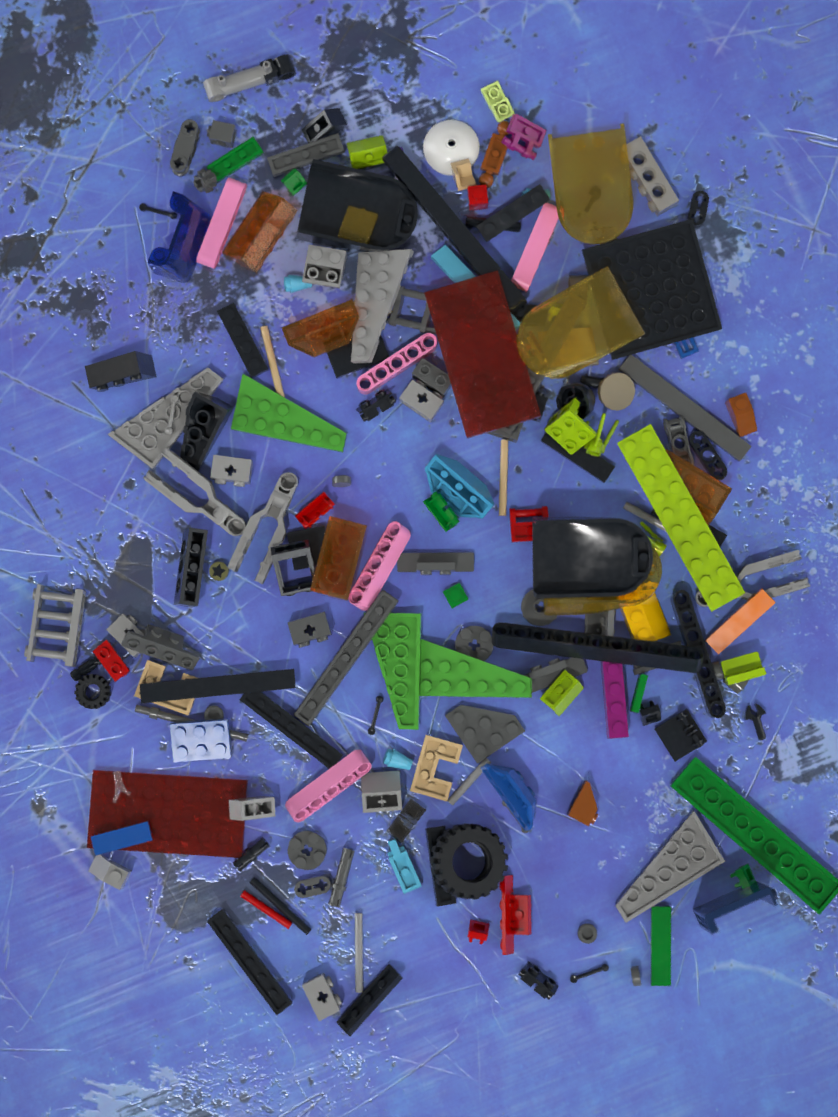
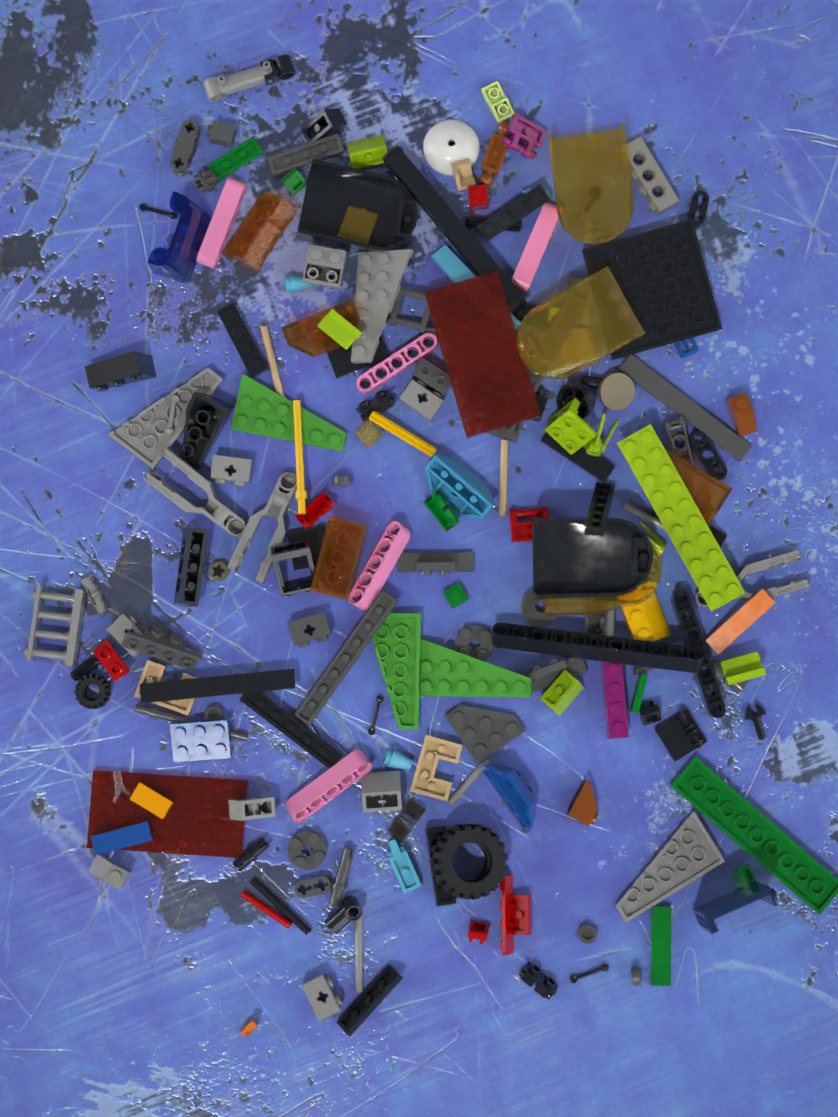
black plate [207,909,293,1015] -> none
none -> light grey pin [81,576,109,615]
none -> light orange tile [130,782,173,819]
none -> orange tile [240,1018,258,1037]
none -> yellow bar [293,400,307,514]
none -> lime panel [318,308,362,349]
none -> black piece [325,895,363,934]
none -> clear yellow slope [355,421,382,449]
none -> yellow axle [369,411,437,457]
none -> black tile [584,482,615,537]

